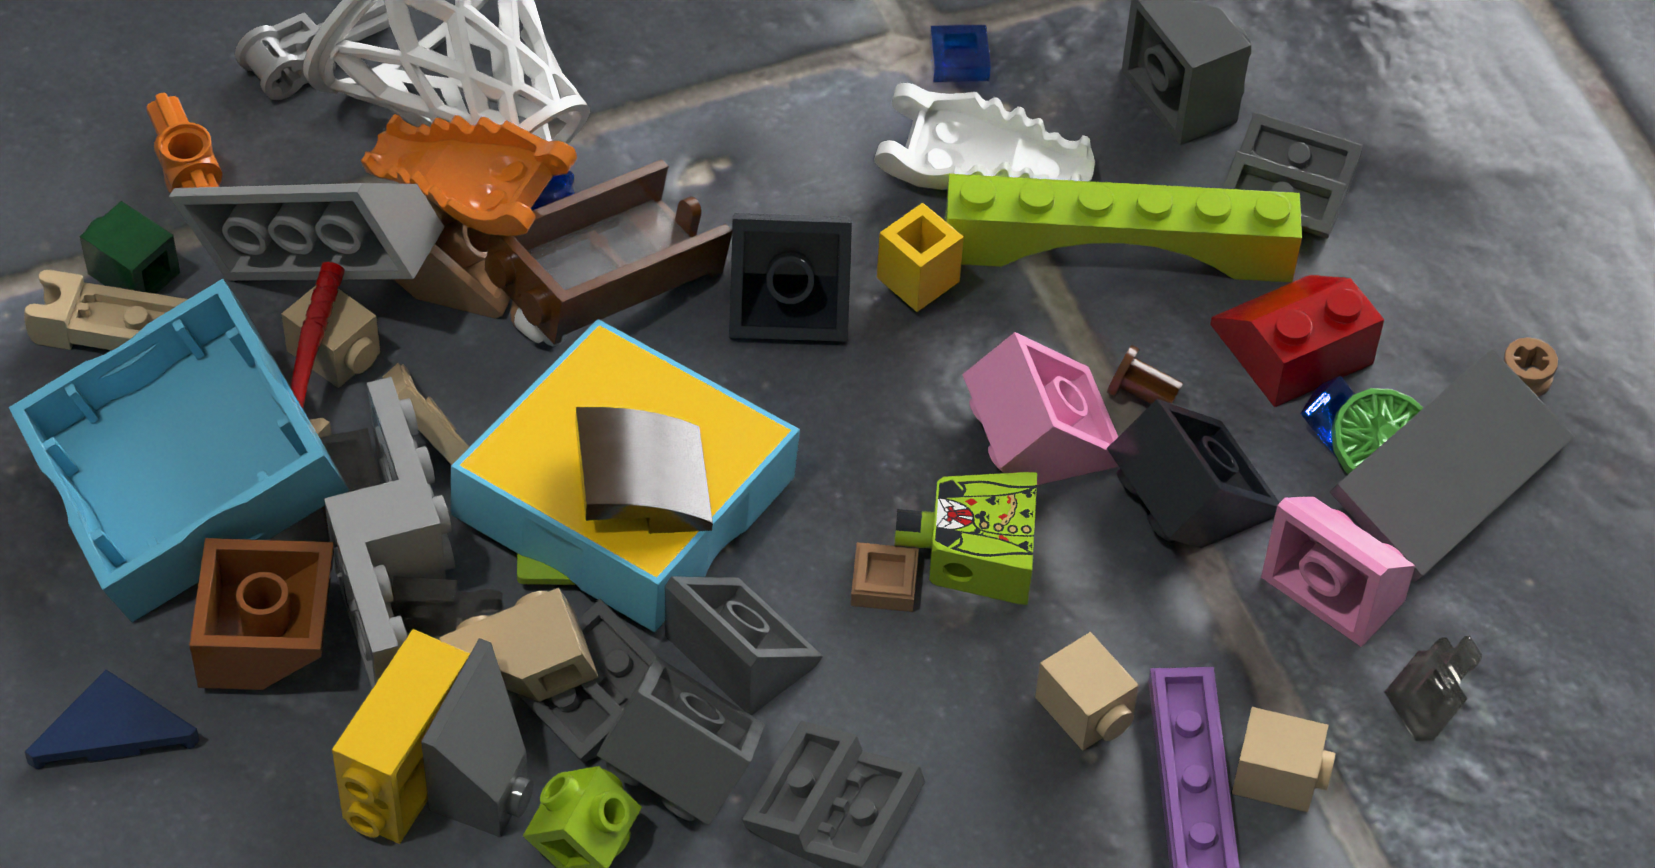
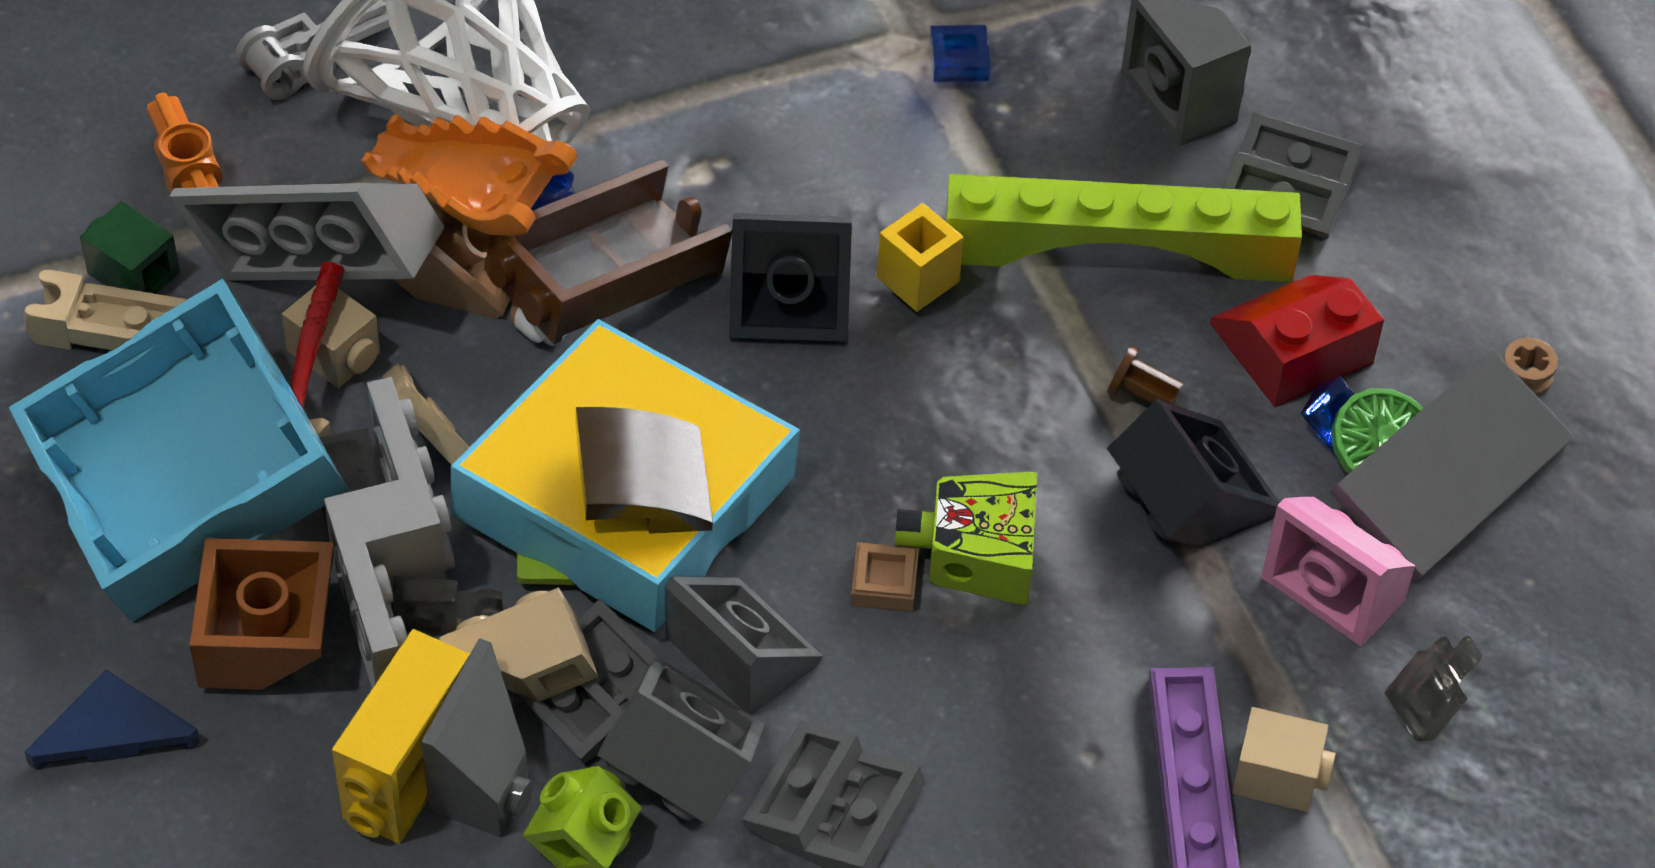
white animal [874,83,1095,190] -> none
bright pink slope [962,332,1119,485] -> none
tan brick [1035,632,1139,751] -> none

